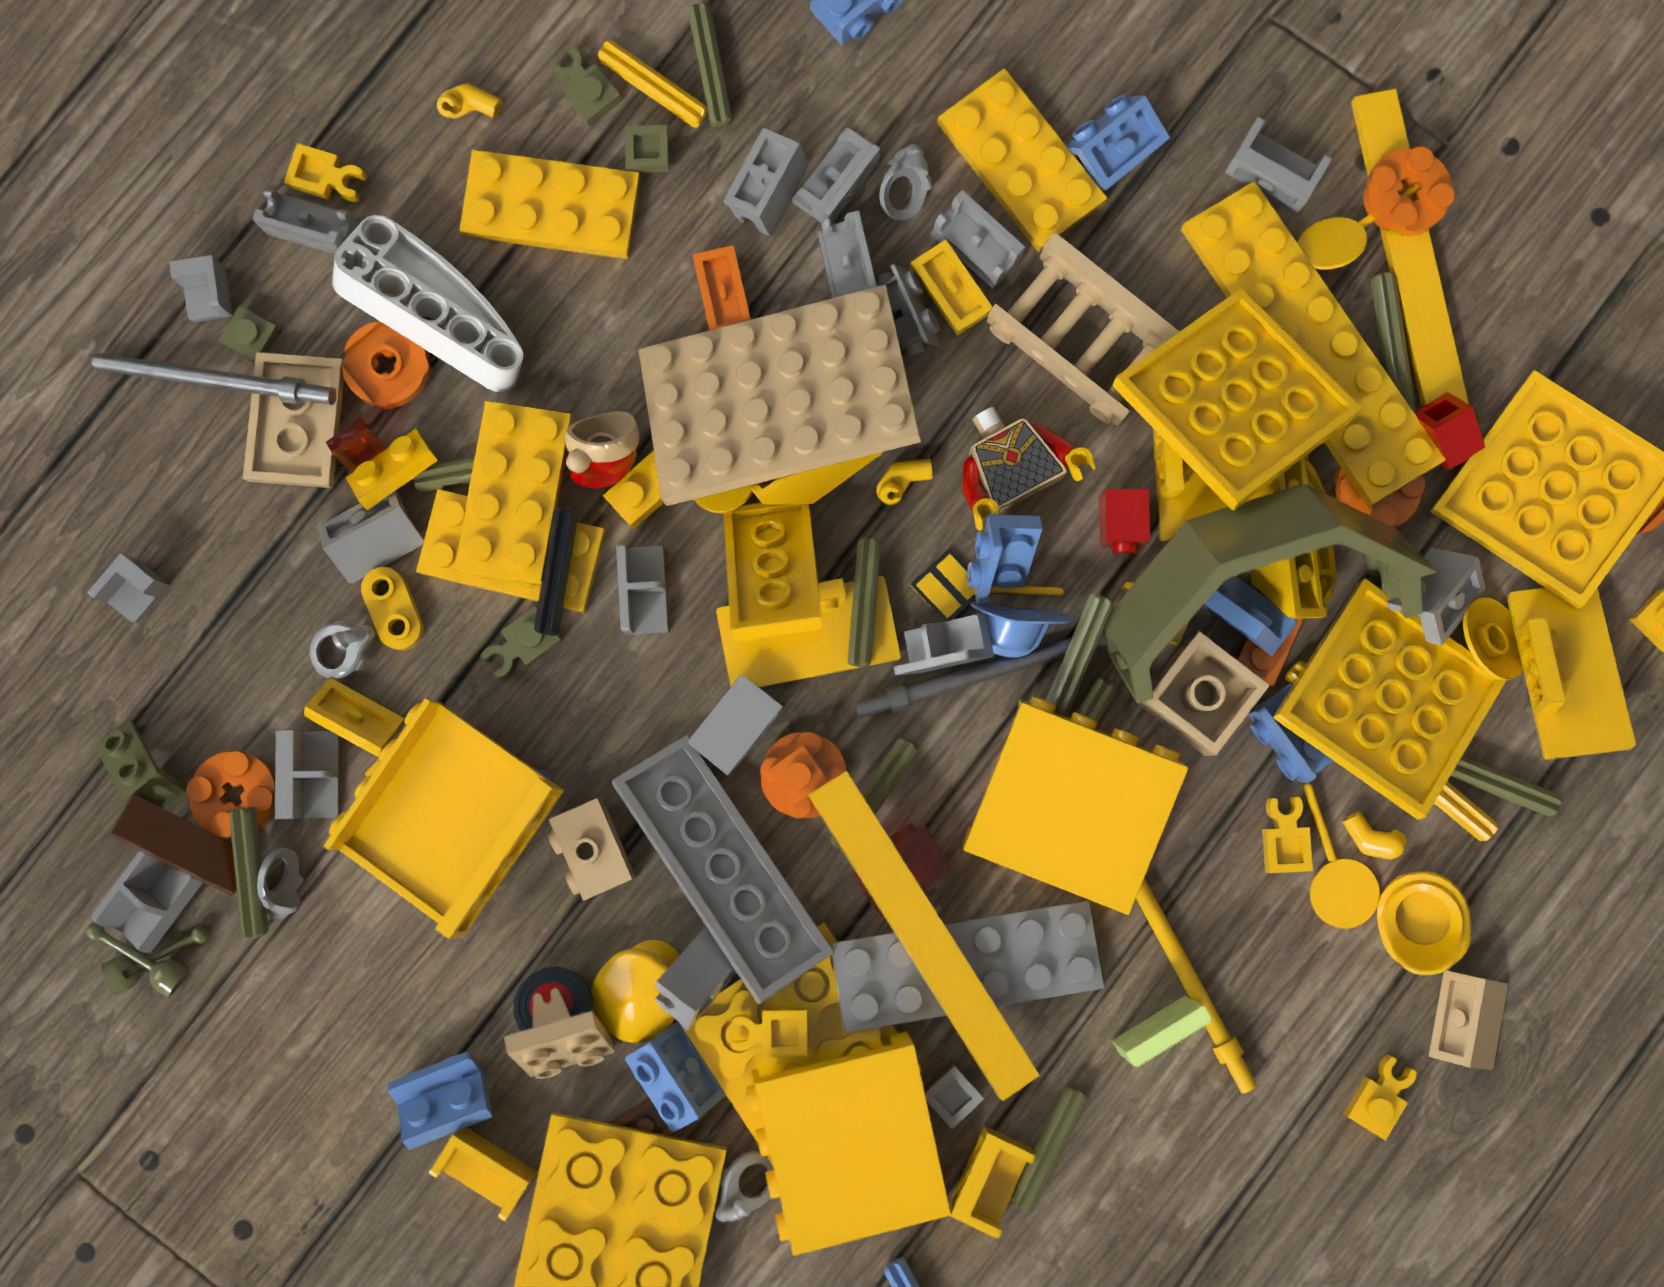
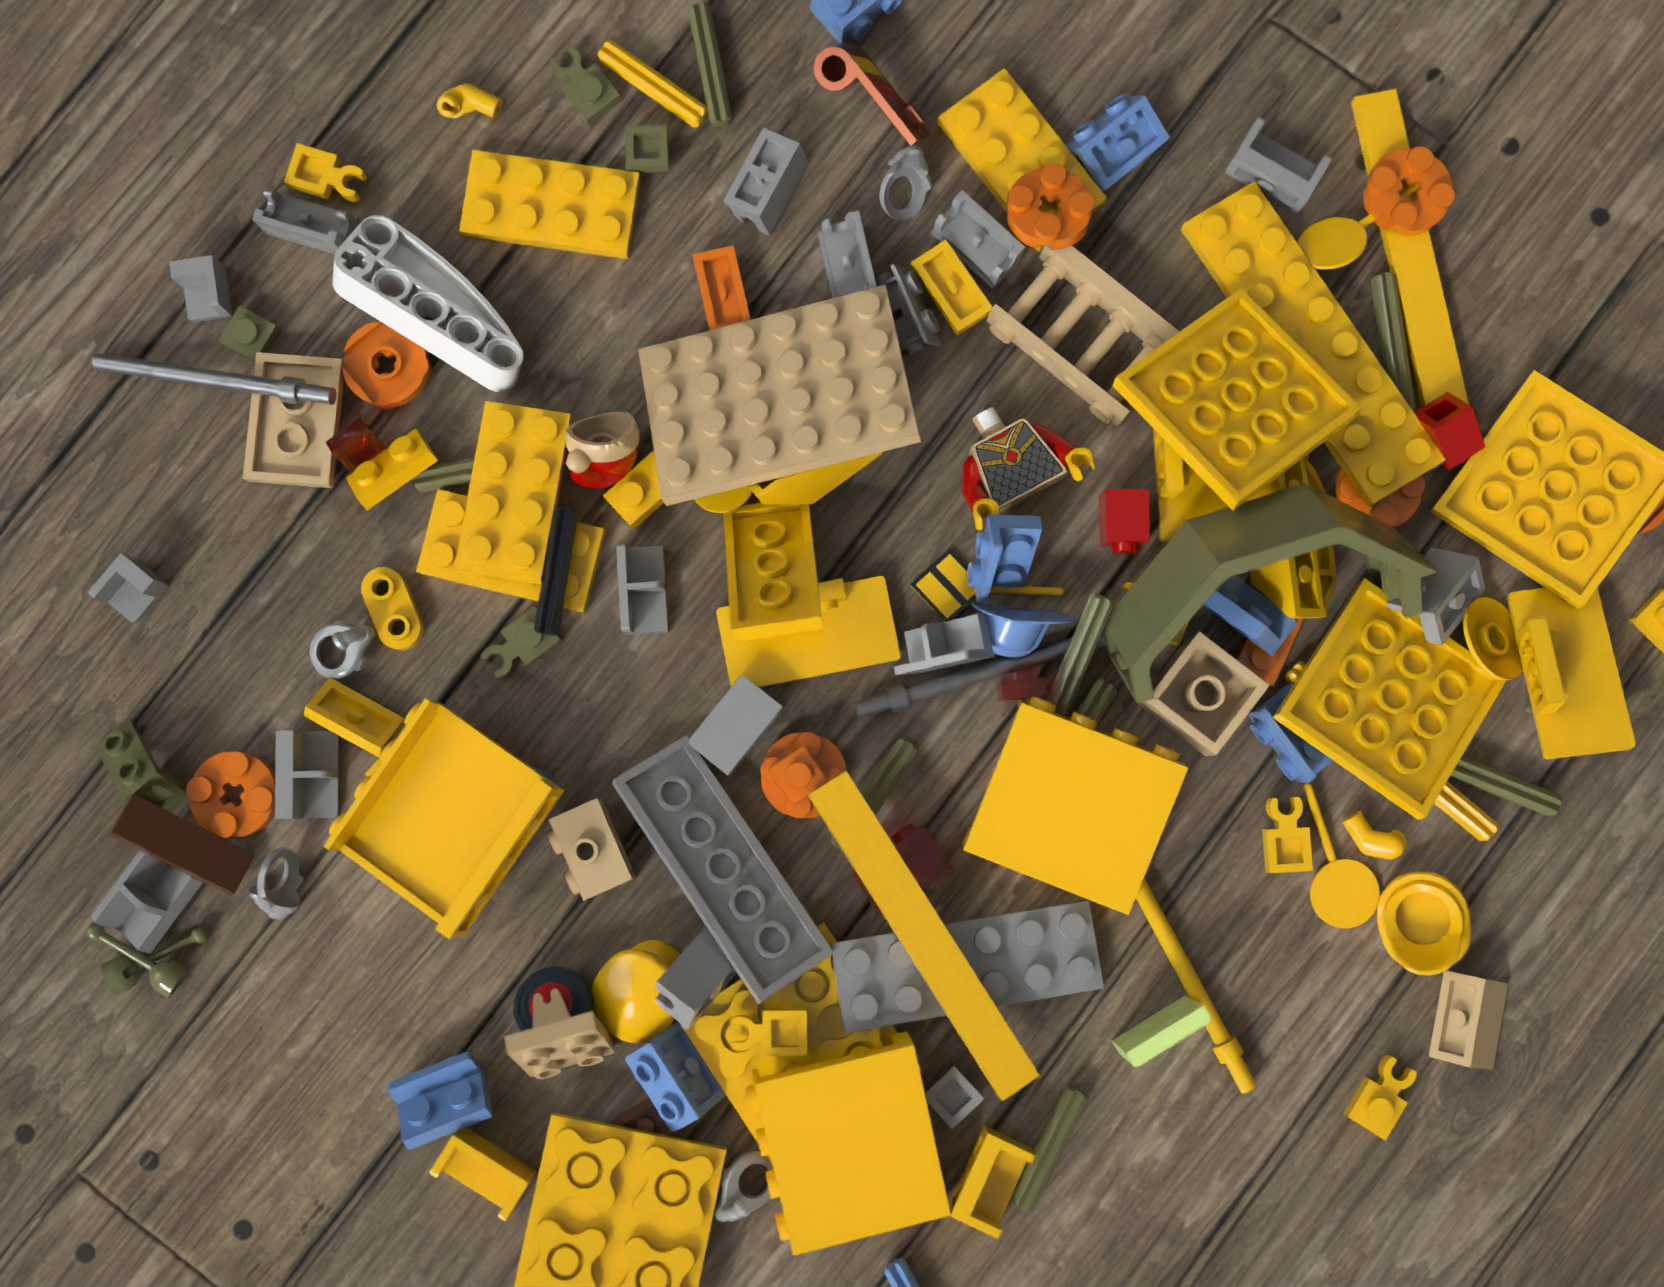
olive axle [229,807,269,938] -> none
light grey panel [317,491,424,584] -> none
light grey hinge [792,128,880,224] -> none
olive axle [848,538,881,667] -> none
yellow arm [876,458,932,505] -> none
none -> copper door [813,42,929,145]
none -> clear red plate [997,671,1047,702]
none -> orange plate [1007,163,1095,250]

